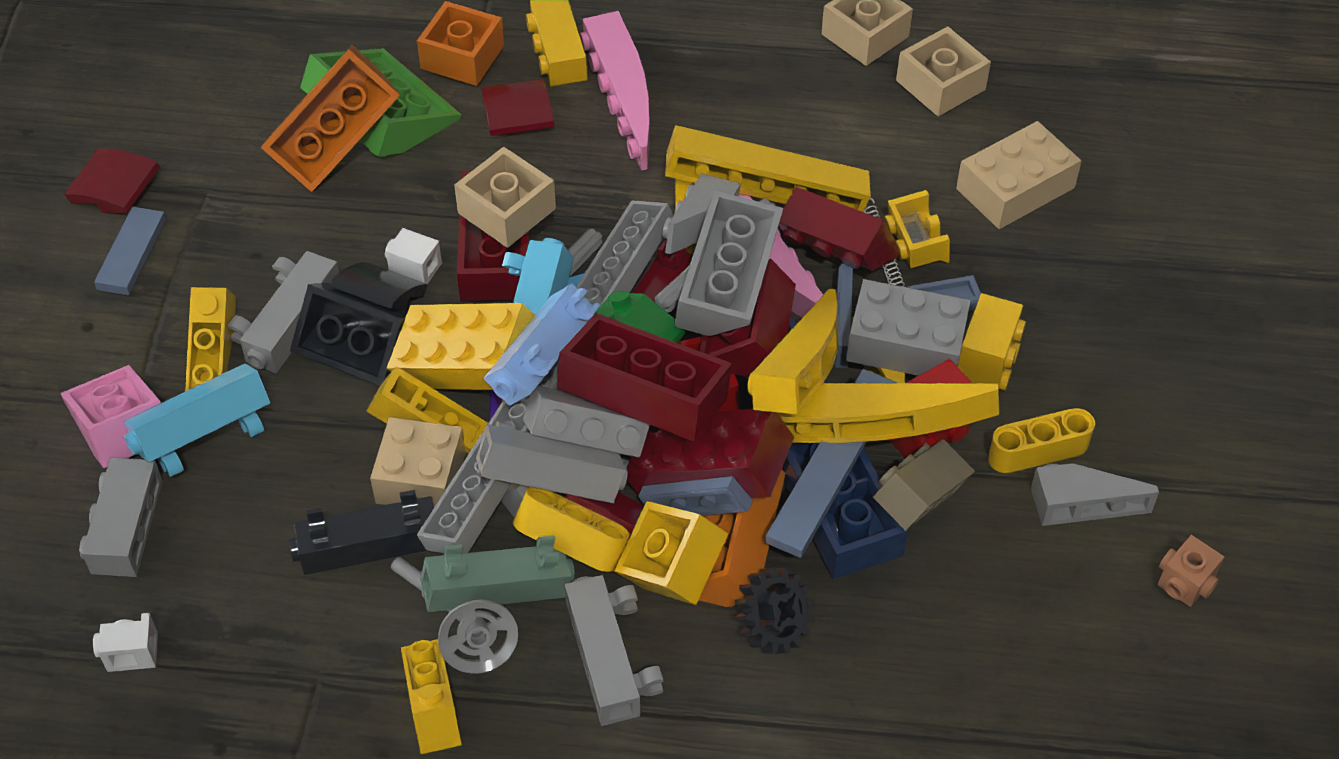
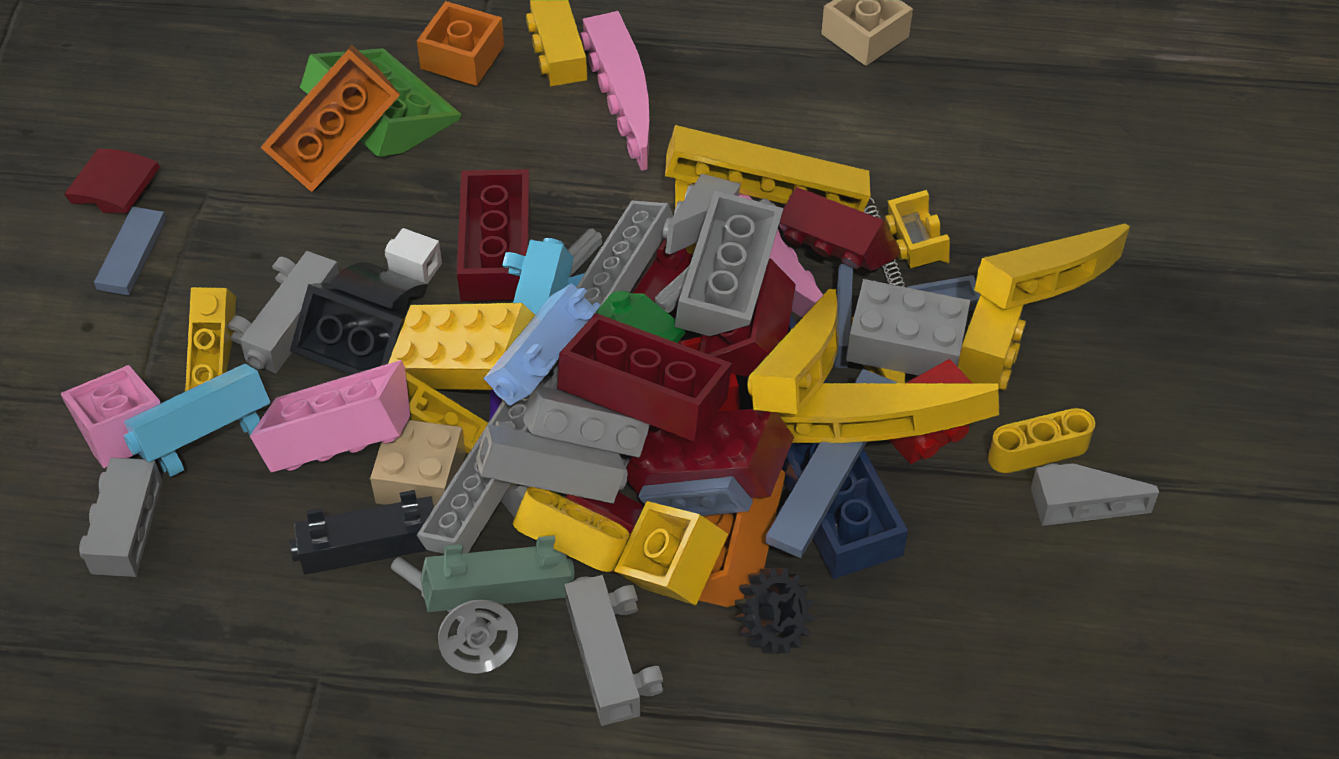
white brick [93,613,158,672] -> none
yellow slope [401,639,462,754] -> none
tan brick [454,147,556,248] -> none
dark red slope [481,79,555,136] -> none
dark tan brick [873,439,975,531] -> none
tan brick [896,26,991,116] -> none
tan brick [956,121,1082,229] -> none
nougat brick [1158,535,1224,607] -> none
none -> bright pink slope [250,360,410,472]
none -> yellow slope [974,224,1130,310]

